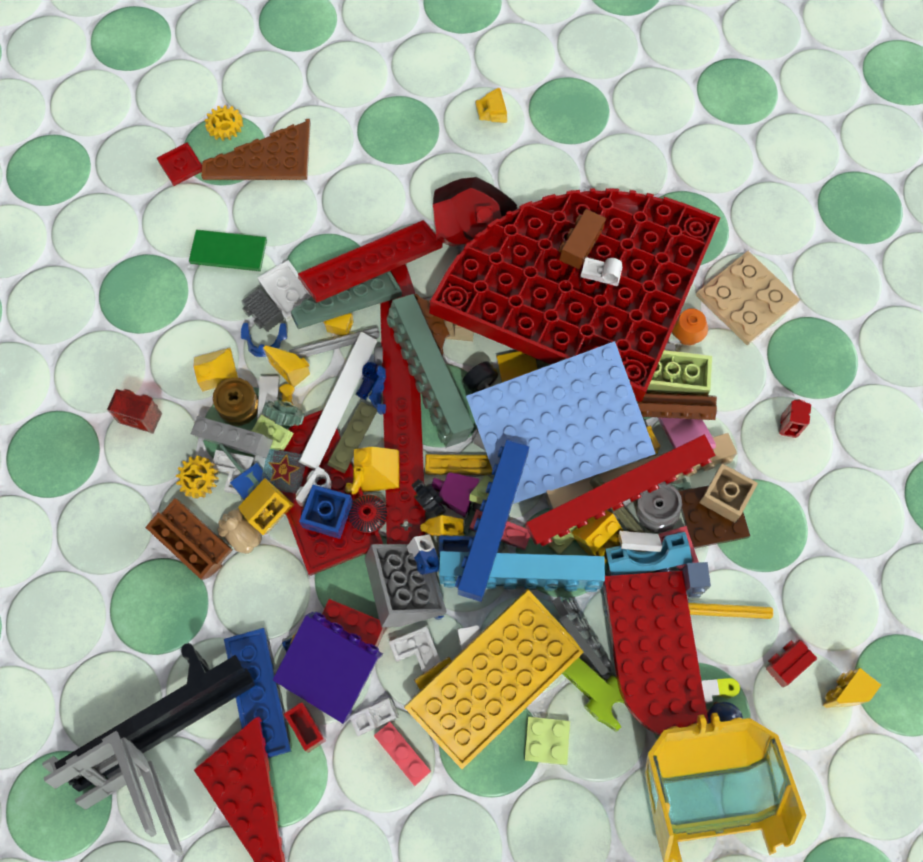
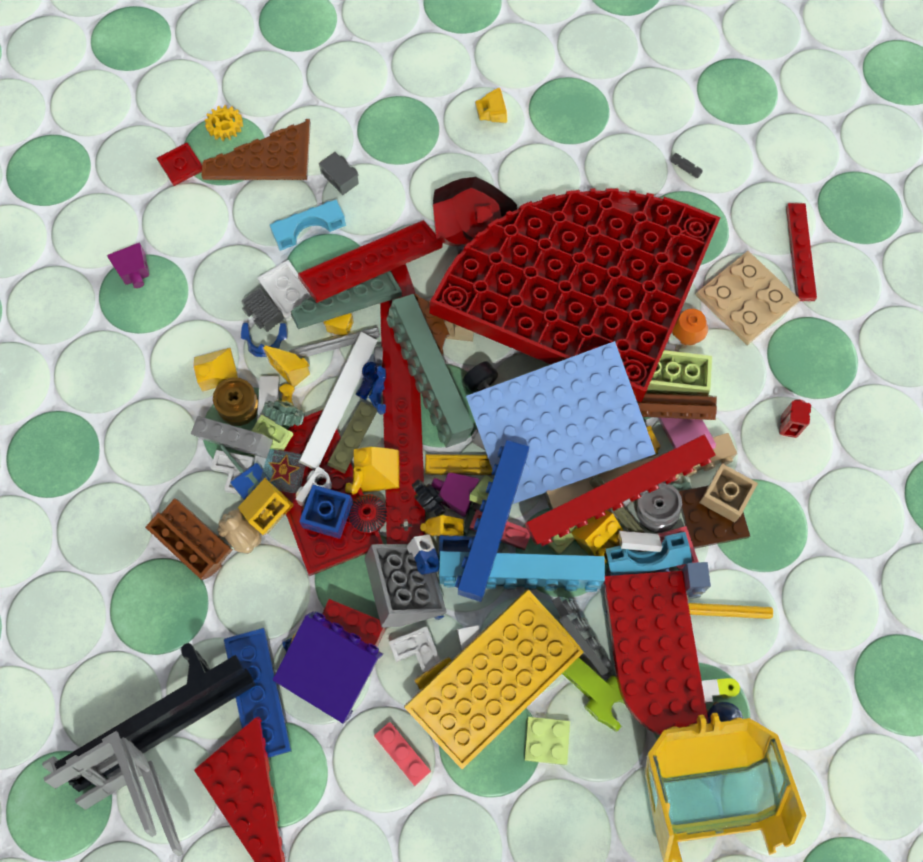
clear red brick [107,389,162,434] -> none
yellow gear [176,456,219,499] -> none
green tile [189,230,267,272] -> none
red brick [284,702,326,753] -> none
white slope [350,698,399,736] -> none
yellow tile [497,351,538,383] -> none
dark orange brick [559,209,606,270] -> none
white plate [581,258,622,286] -> none
red brick [766,639,817,687] -> none
yellow slope [823,668,881,708] -> none
none -> magenta torso [107,242,149,289]
none -> medium azure arch [270,200,346,251]
none -> dark grey brick [319,152,359,195]
none -> dark grey axle [671,153,703,178]
none -> red plate [786,203,817,301]

